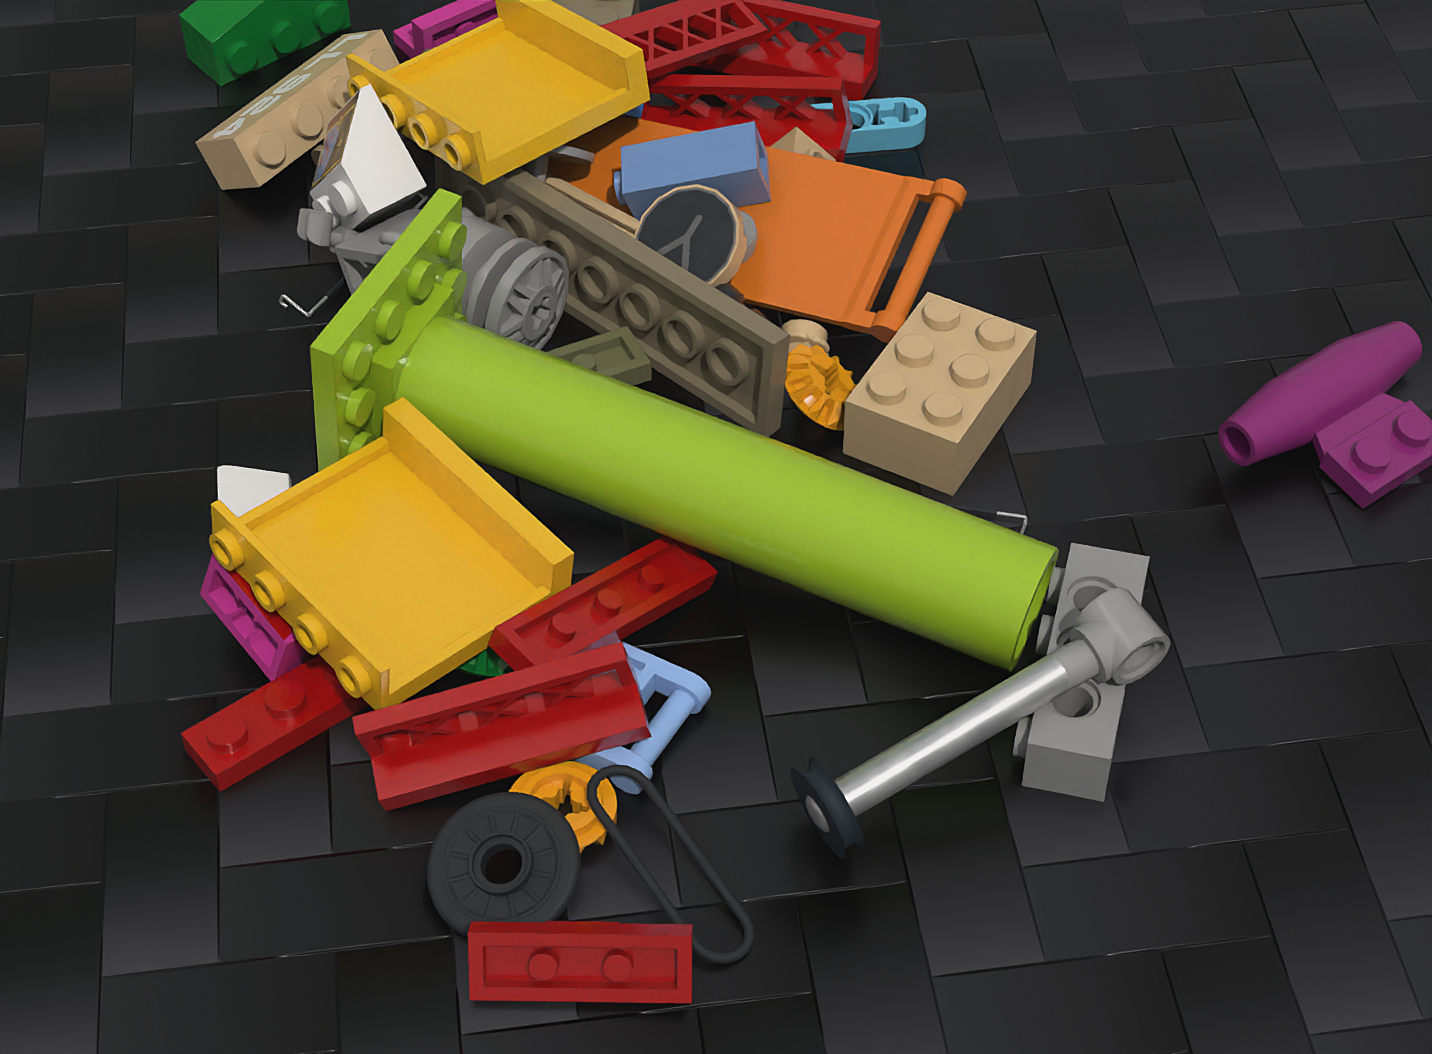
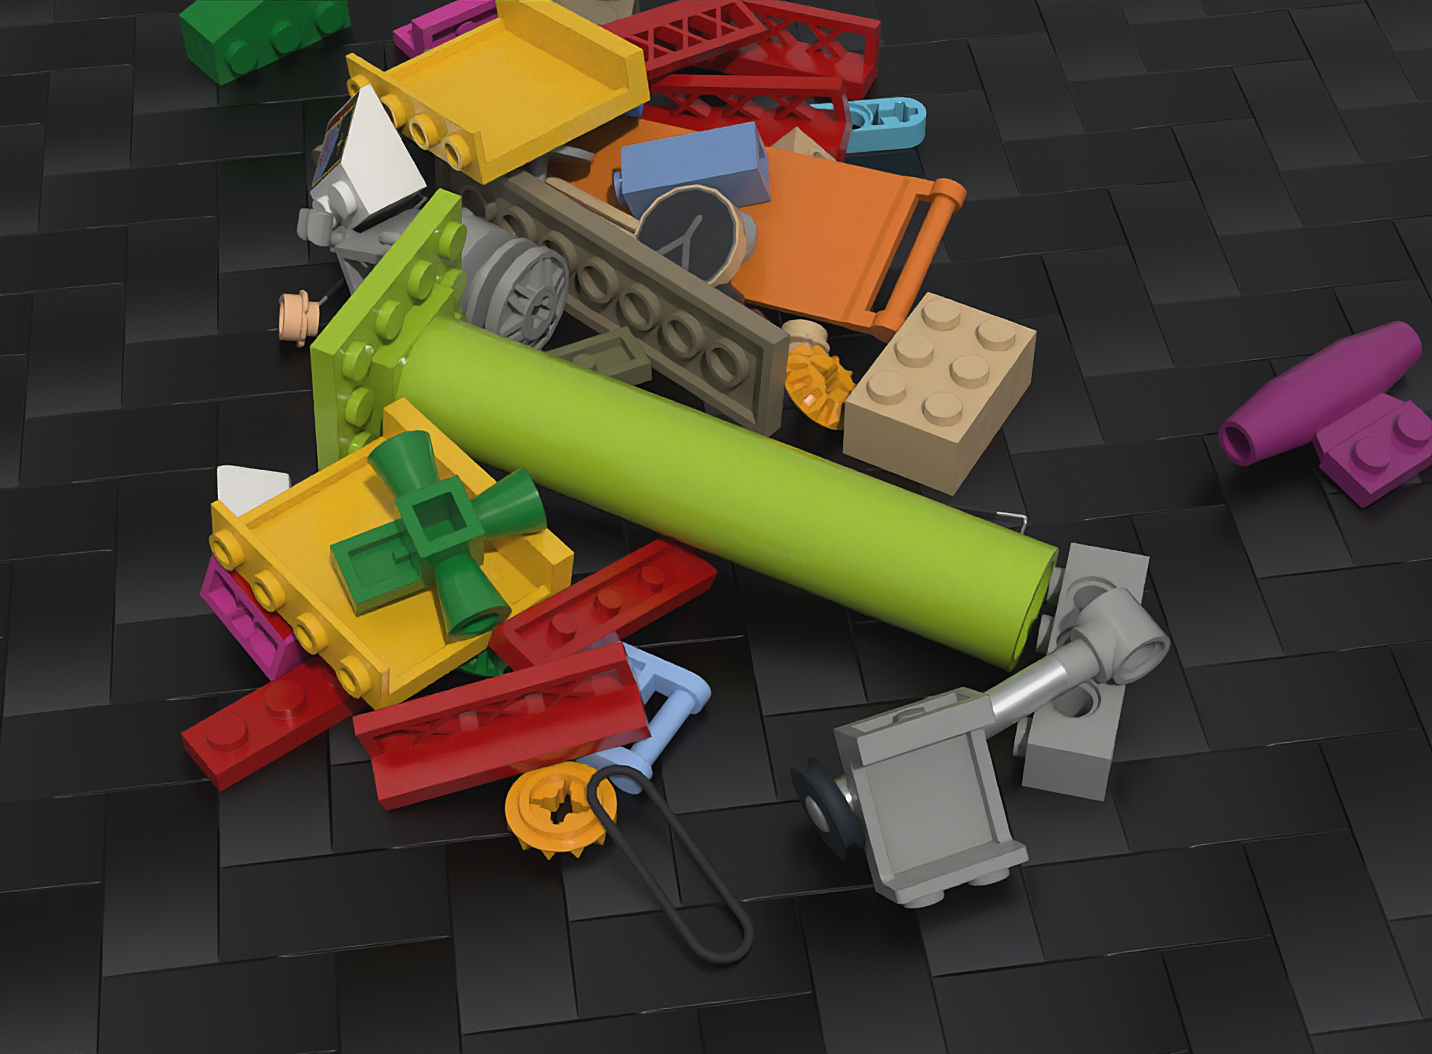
tan brick [195,29,399,190] -> none
black wheel [427,792,581,937] -> none
red plate [468,921,693,1004] -> none
none -> light nougat plate [279,290,319,348]
none -> green brick [330,430,547,641]
none -> light grey panel [833,687,1029,908]

